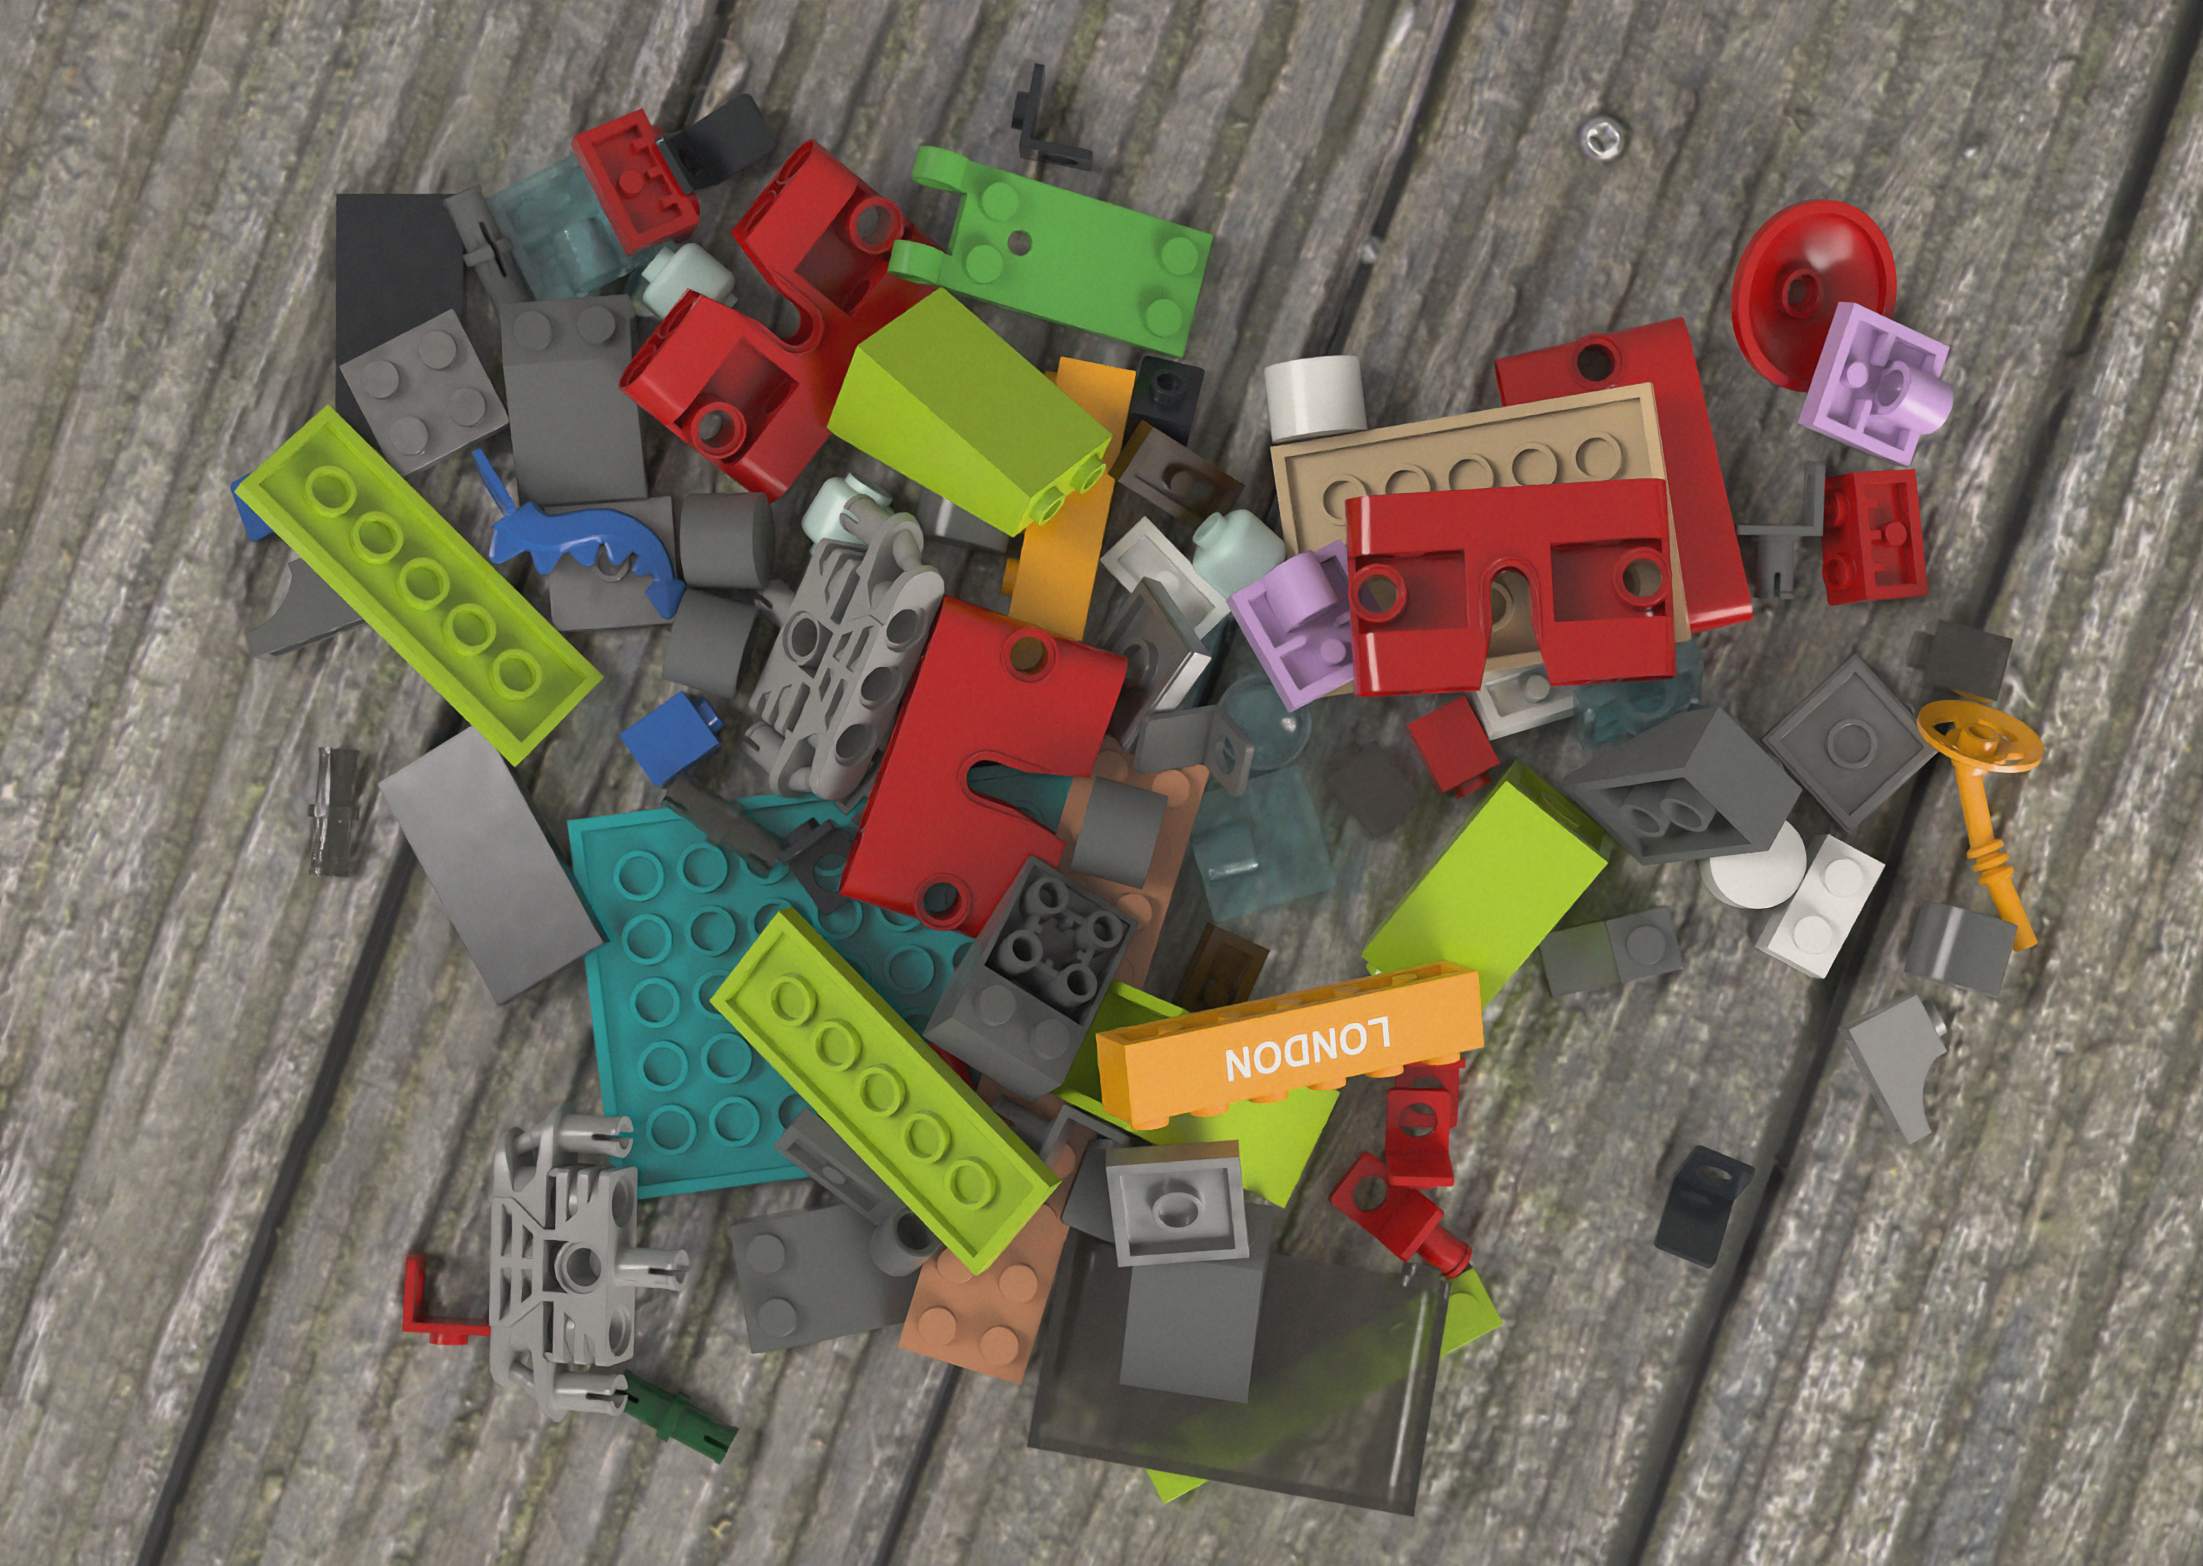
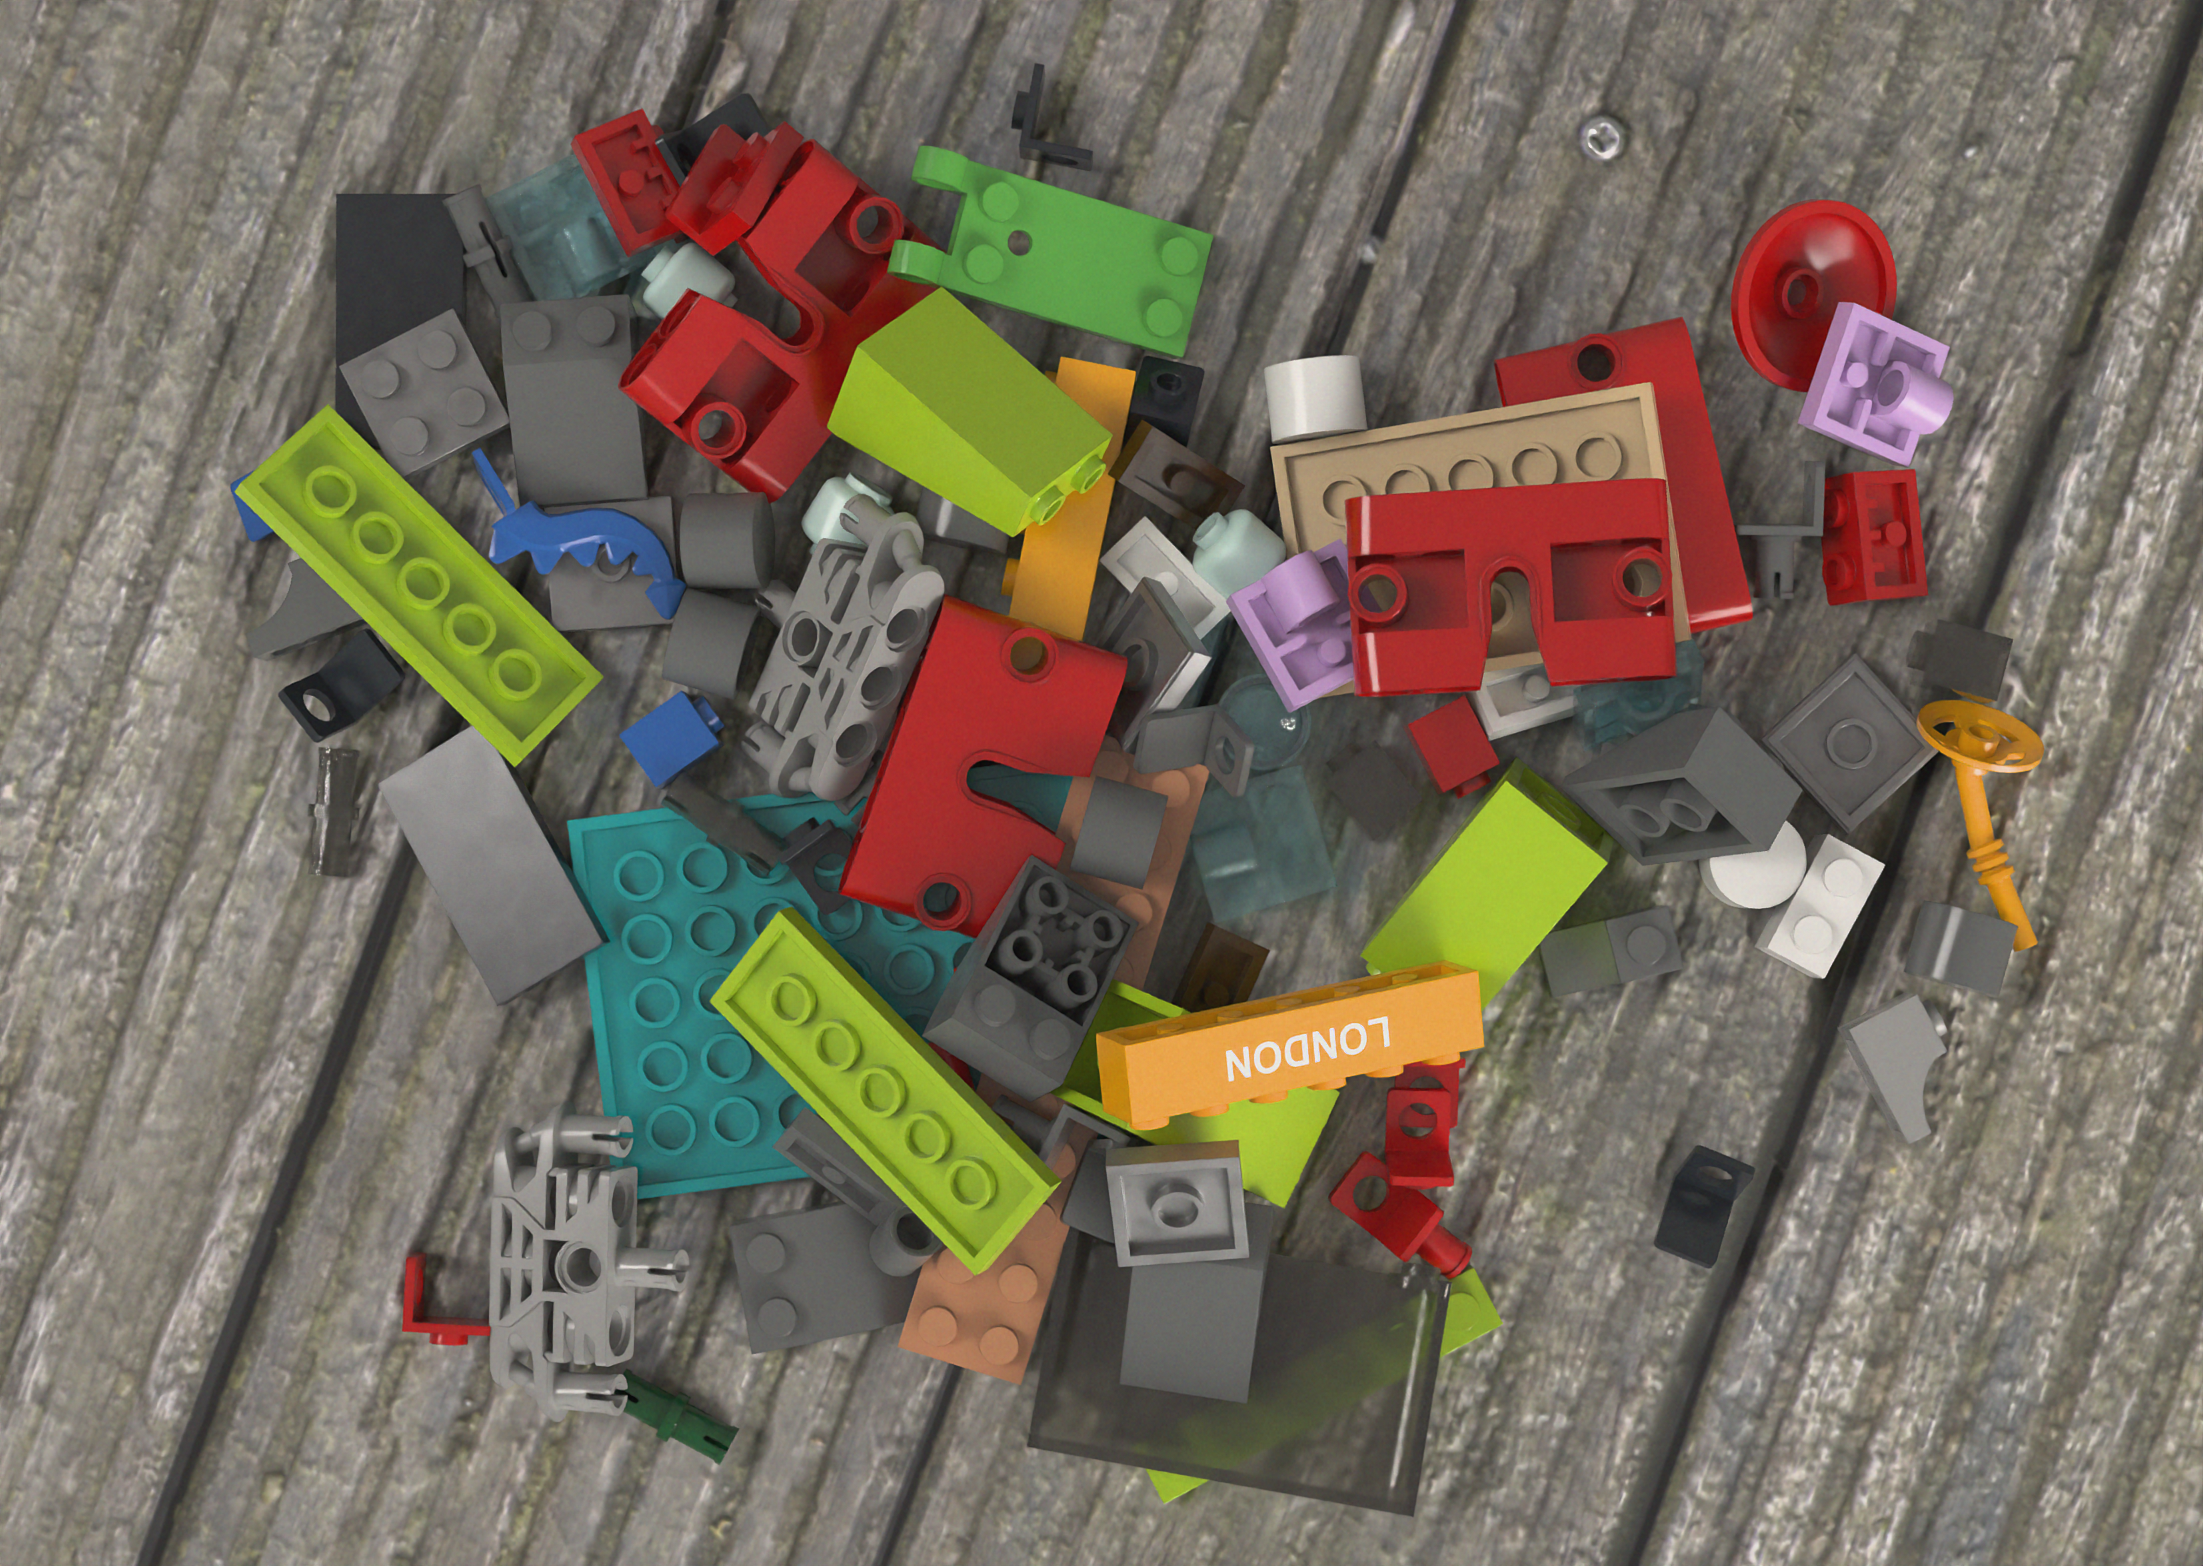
none -> black bracket [278,628,405,743]
none -> red bracket [665,121,804,256]

